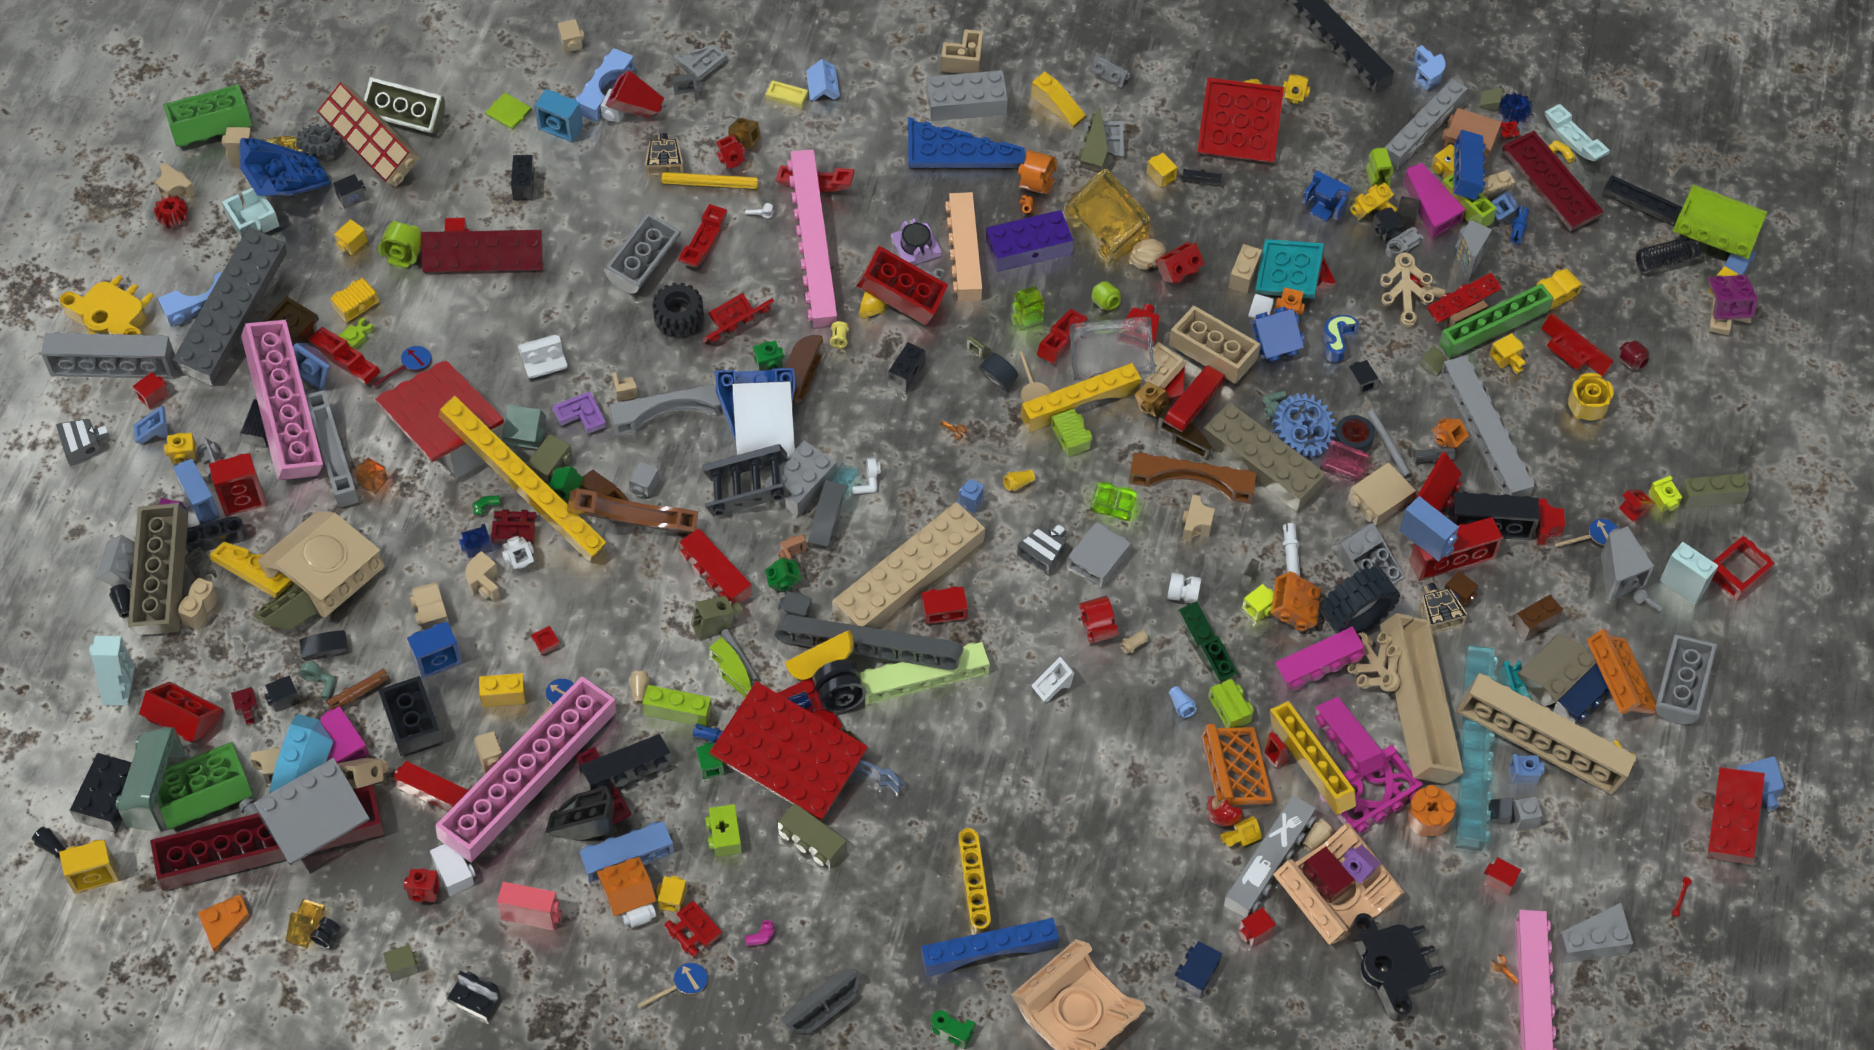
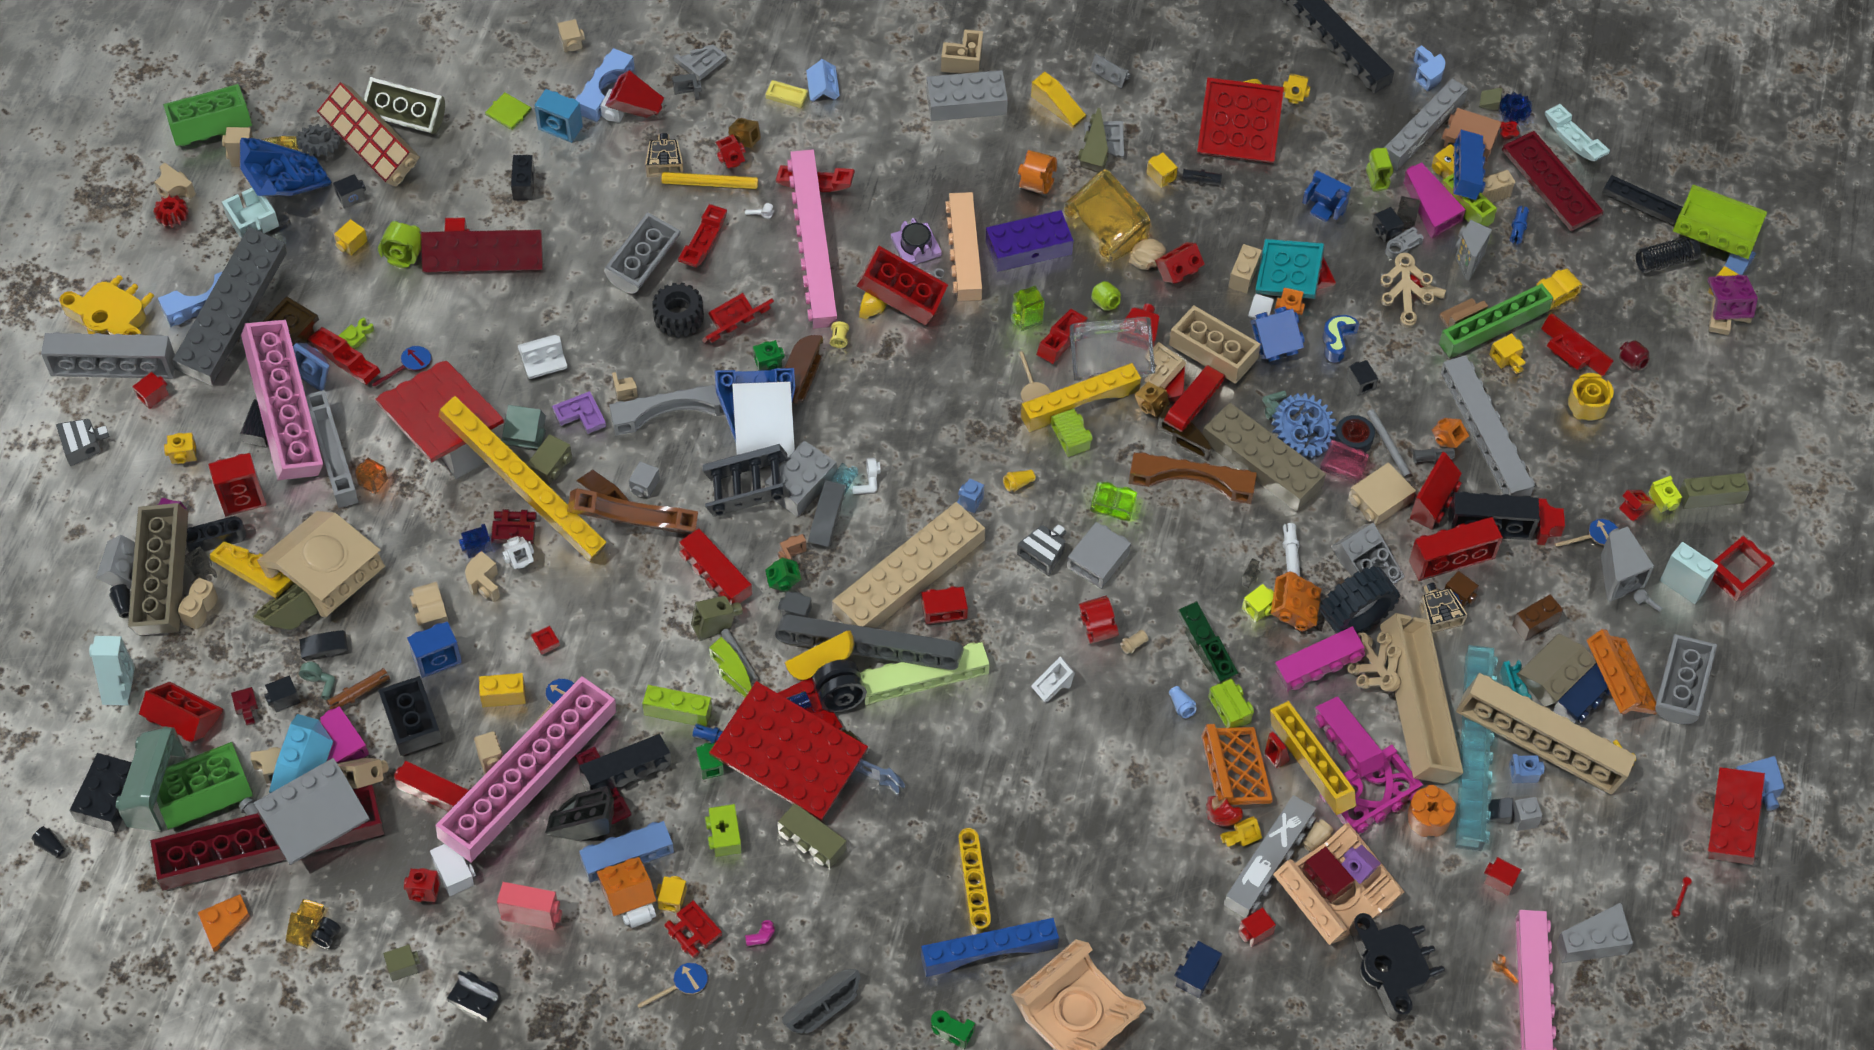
yellow brick [59,839,119,894] -> none
medium blue slope [133,406,168,445] -> none
medium blue brick [173,459,220,525] -> none
light grey hinge [198,438,224,481] -> none
yellow brick [330,277,379,323] -> none
green arm [472,495,500,515] -> none
green brick [549,466,584,500] -> none
tan cone [629,671,650,704] -> none
black brick [888,342,926,393] -> none
blue wing [908,117,1025,168] -> none
clear orange hand [940,421,967,440] -> none
olive slope [967,335,991,359] -> none
black wheel [979,353,1019,390] -> none
orange arm [1020,195,1033,214] -> none
white wheel [1167,572,1201,604] -> none
tan brick [1182,495,1215,542] -> none
yellow brick [1350,183,1397,221] -> none
medium blue brick [1399,496,1459,562] -> none
olive slope [1420,345,1448,376] -> none
red bracket [1427,273,1502,323] -> none
medium blue brick [1491,190,1519,220] -> none
yellow arm [1548,140,1576,163] -> none

